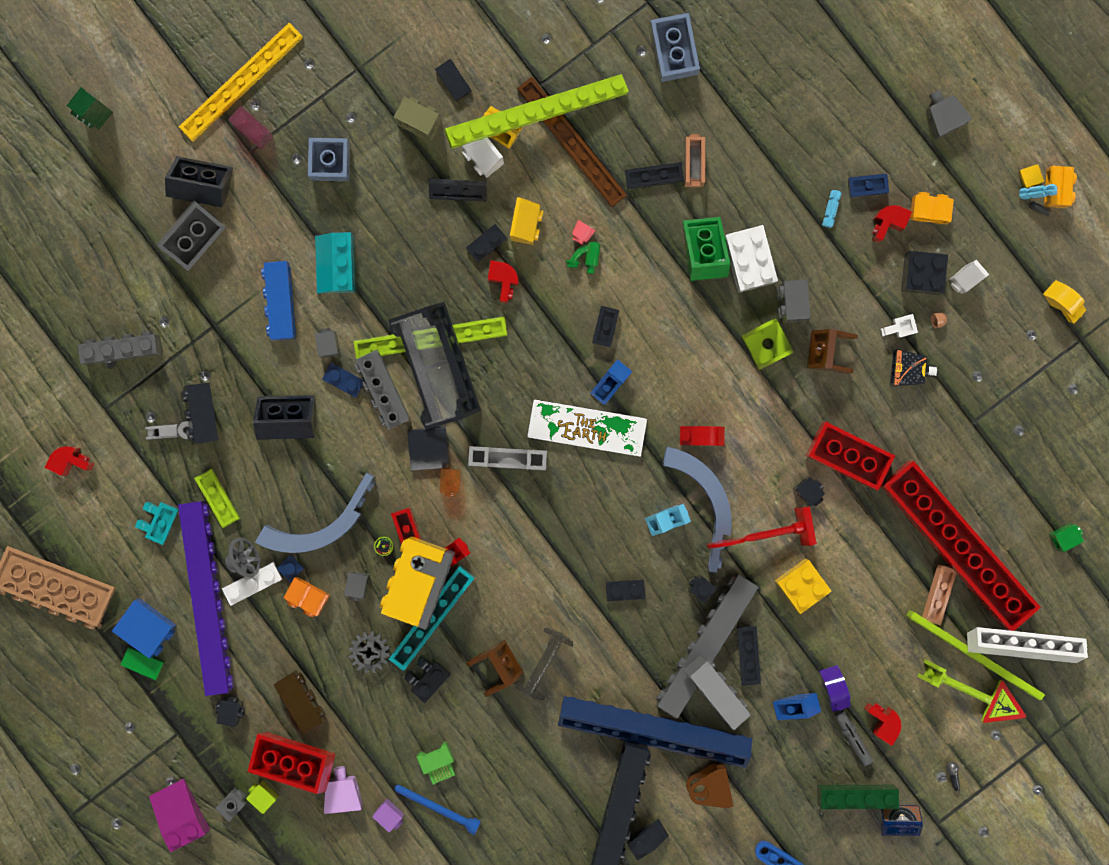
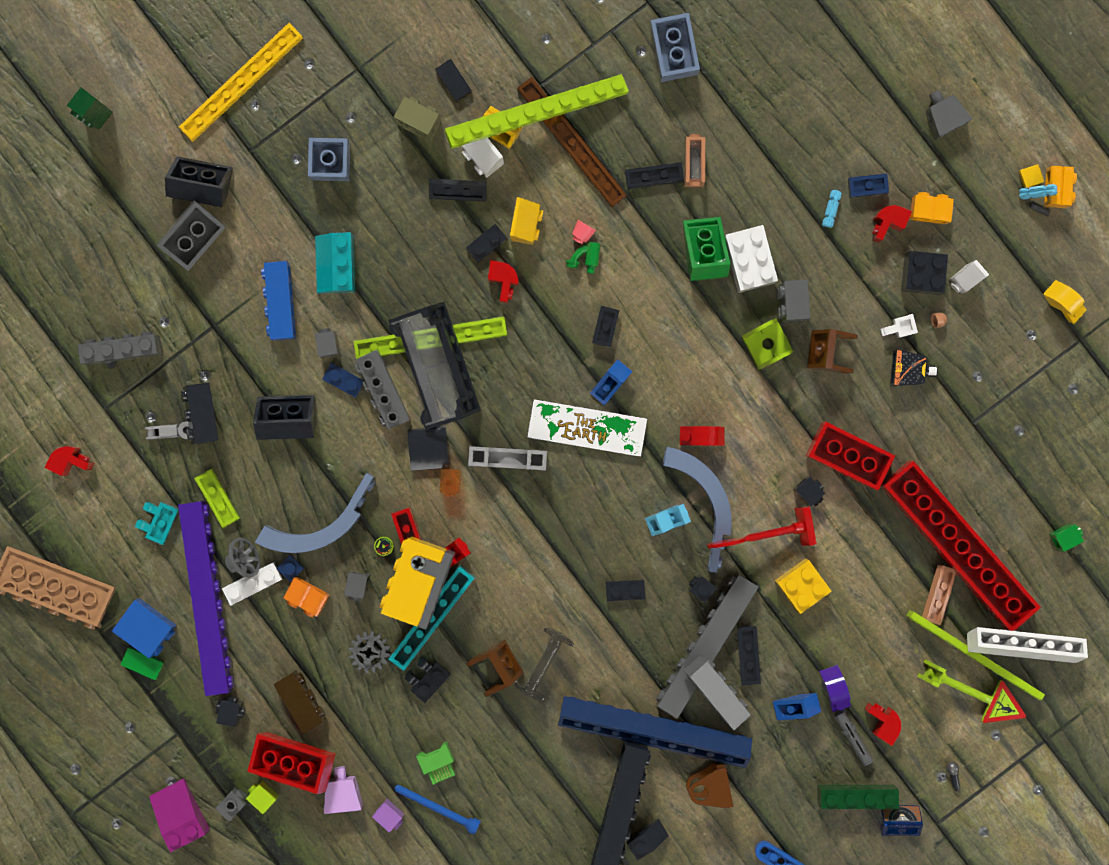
clear pink brick [229,106,273,150] -> none

